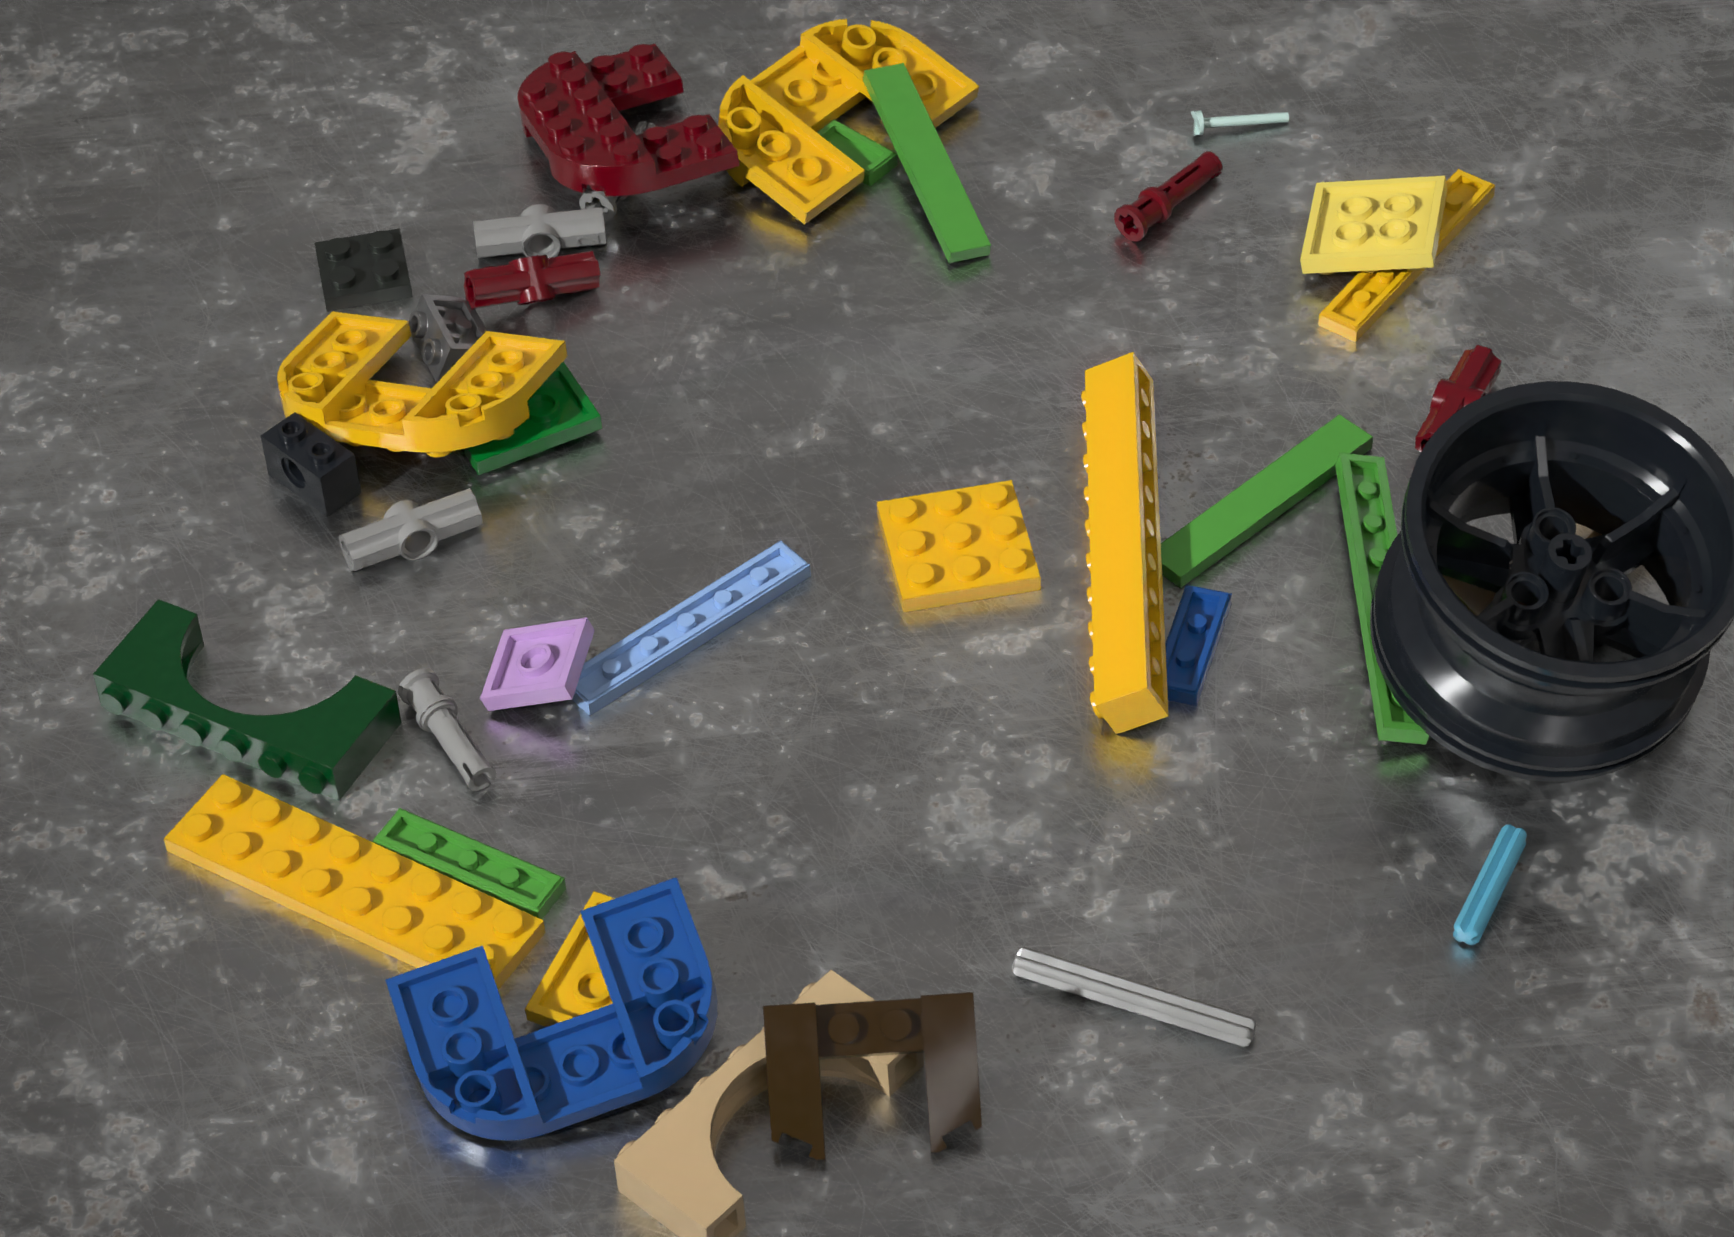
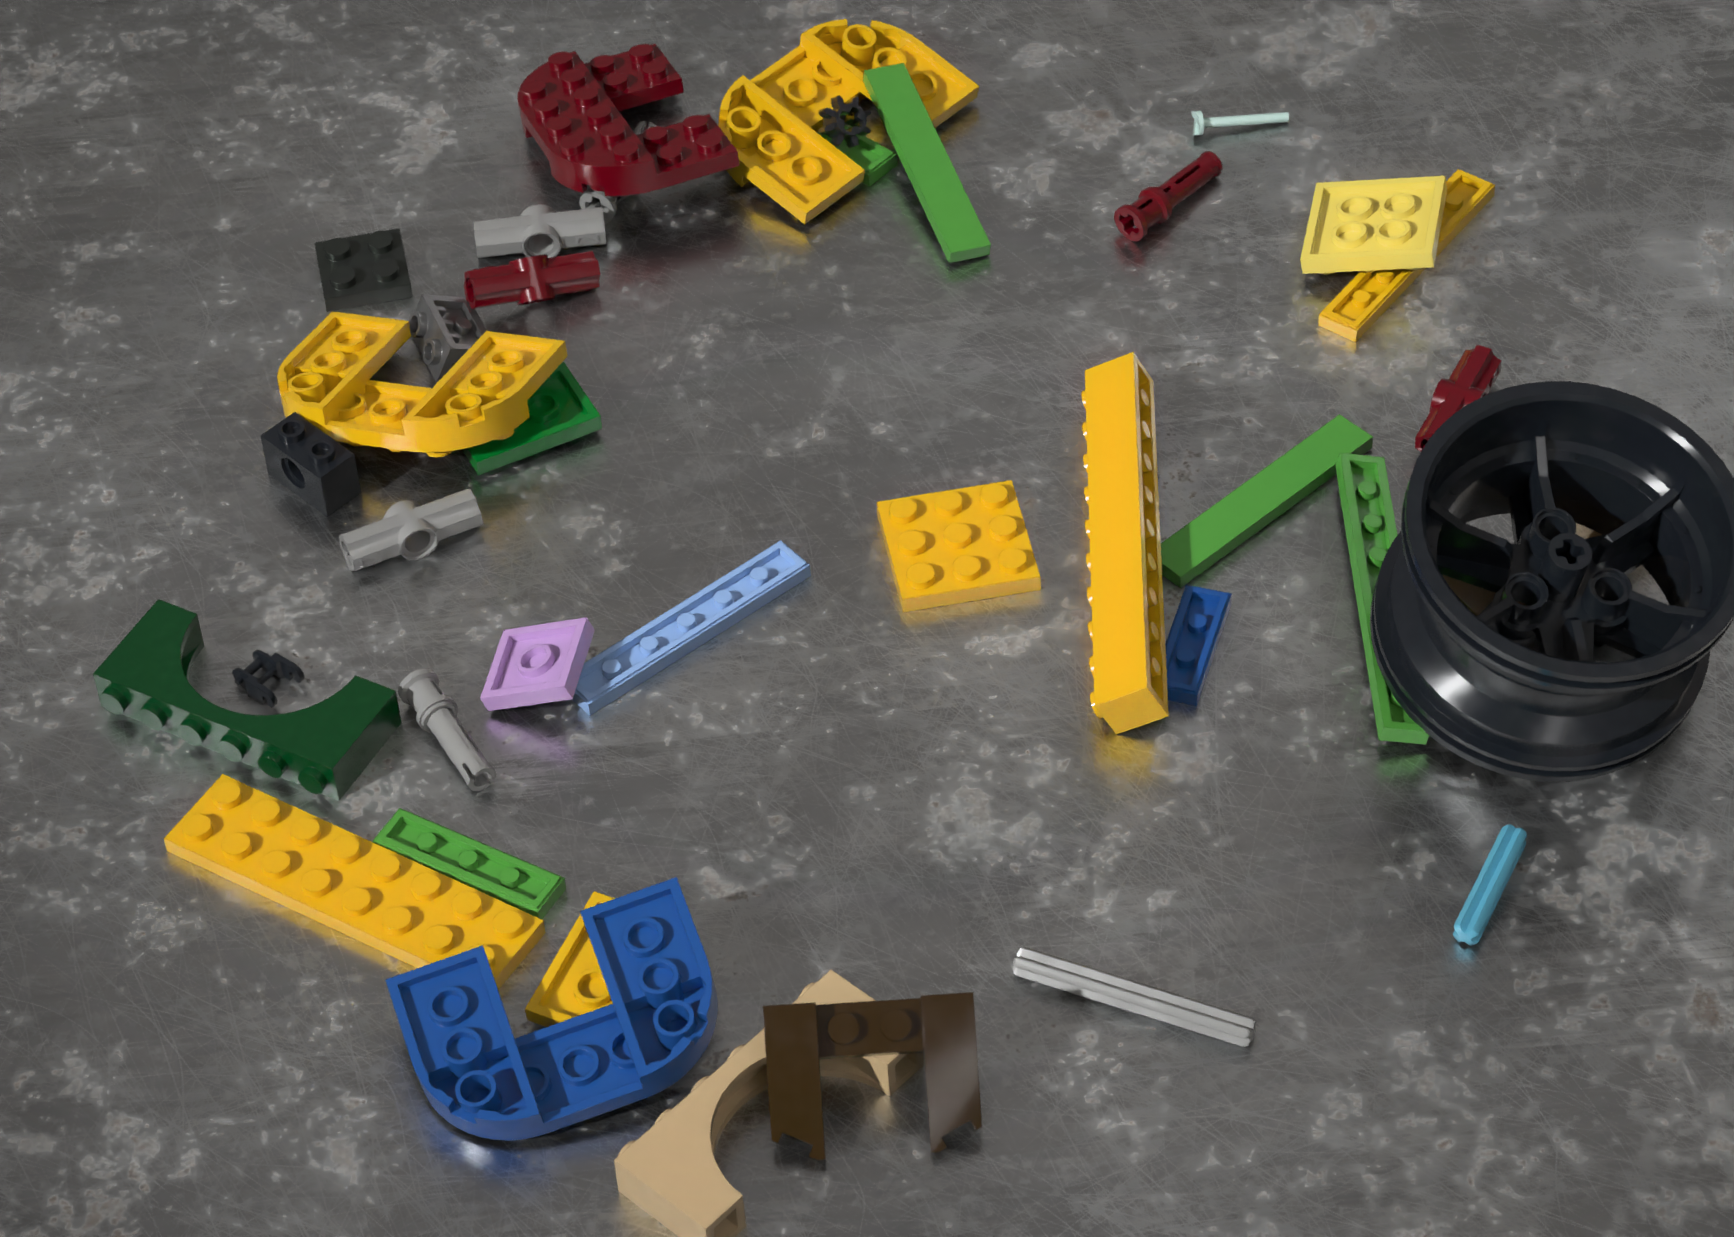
none -> black piece [232,650,305,708]
none -> black gear [818,95,871,148]

